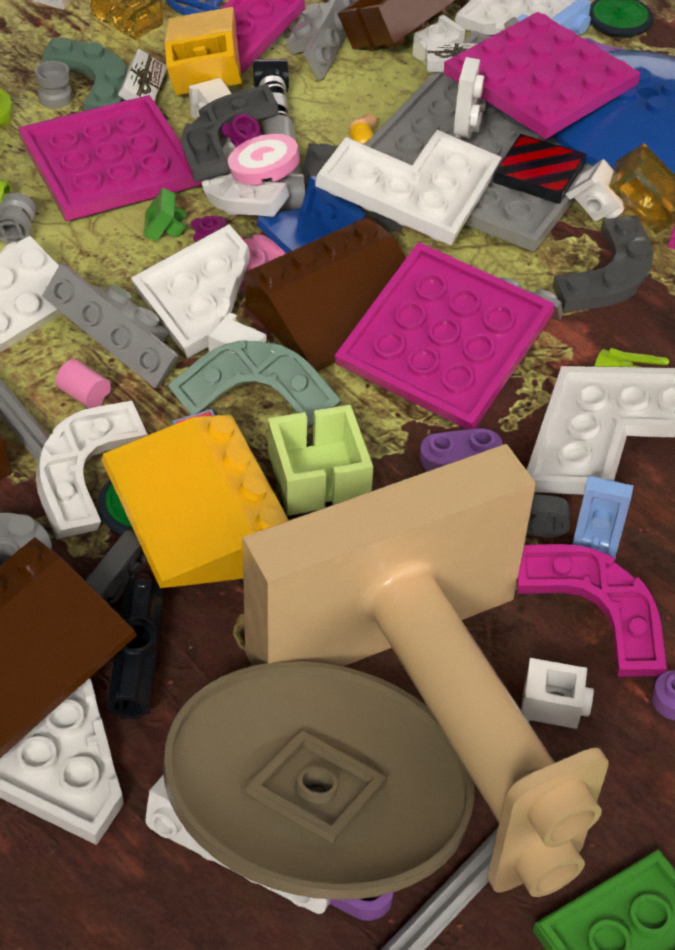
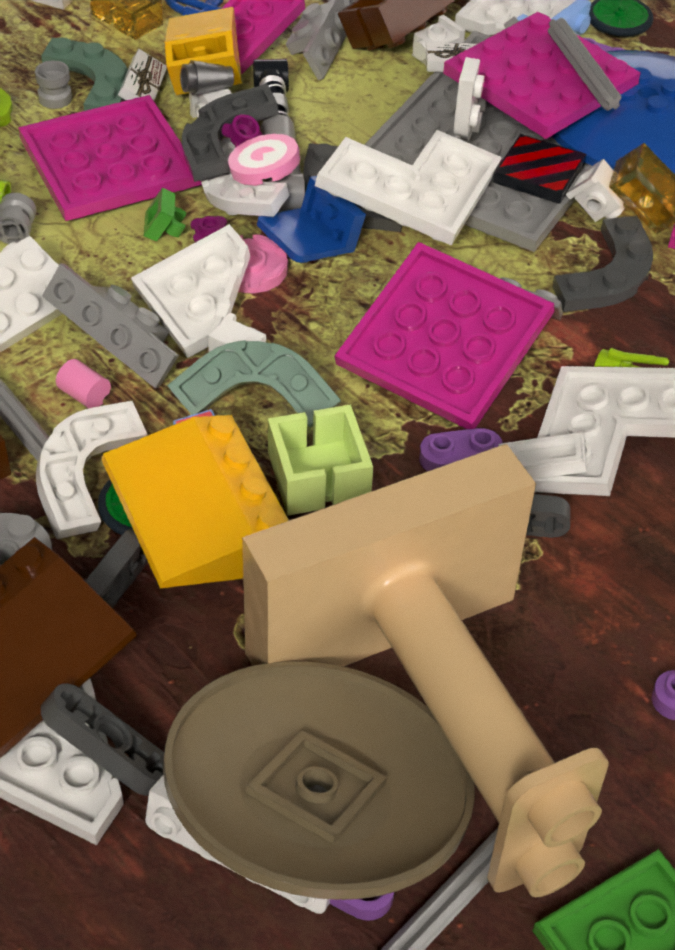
black piece [107,579,165,720] -> none
reddish brown slope [245,216,406,372] -> none
yellow arm [349,114,377,144] -> none
dark pink plate [517,544,667,677] -> none
white brick [521,658,594,729] -> none
light blue bracket [572,476,634,558] -> none
none -> dark grey beam [40,683,164,796]
none -> flat silver cone [180,60,234,96]
none -> white tile [499,432,587,479]
none -> light grey axle [548,18,622,111]

